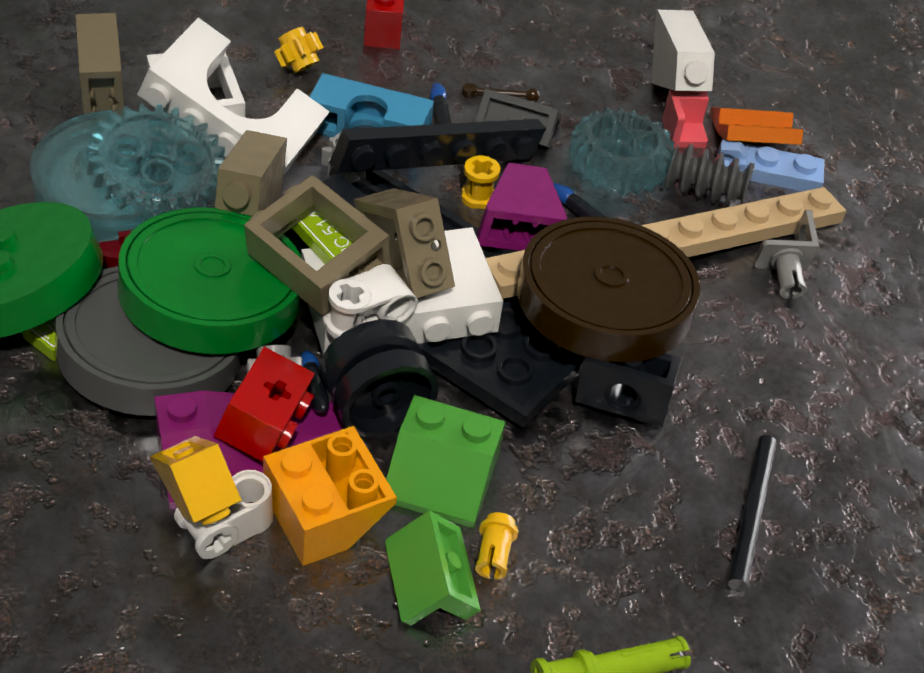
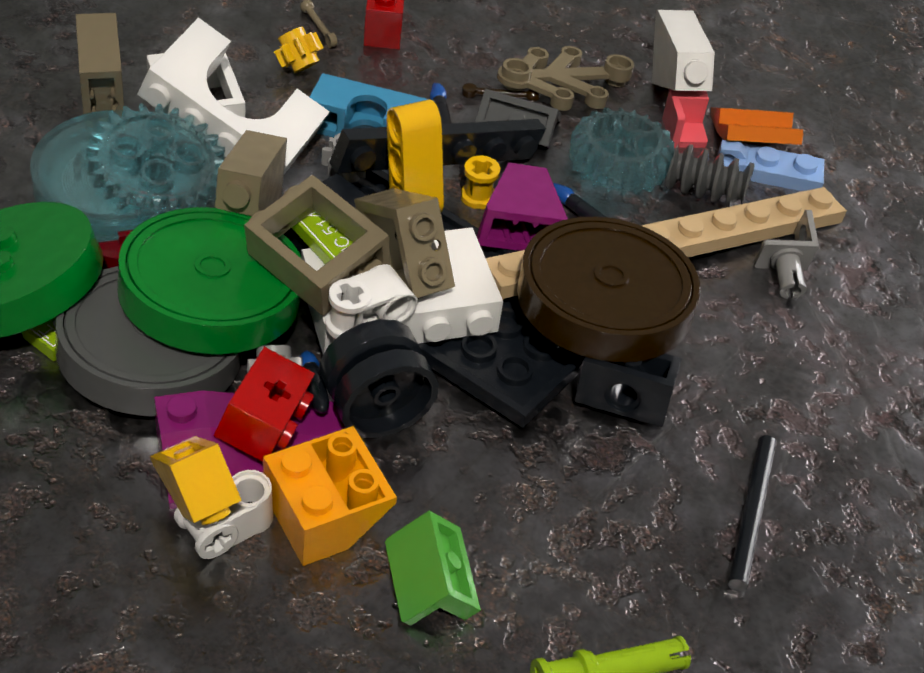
bright green slope [386,395,506,529] -> none
yellow pin [475,512,519,580] -> none
none -> dark tan hinge [300,0,338,48]
none -> yellow beam [386,99,444,212]
none -> dark tan plant [497,46,634,111]

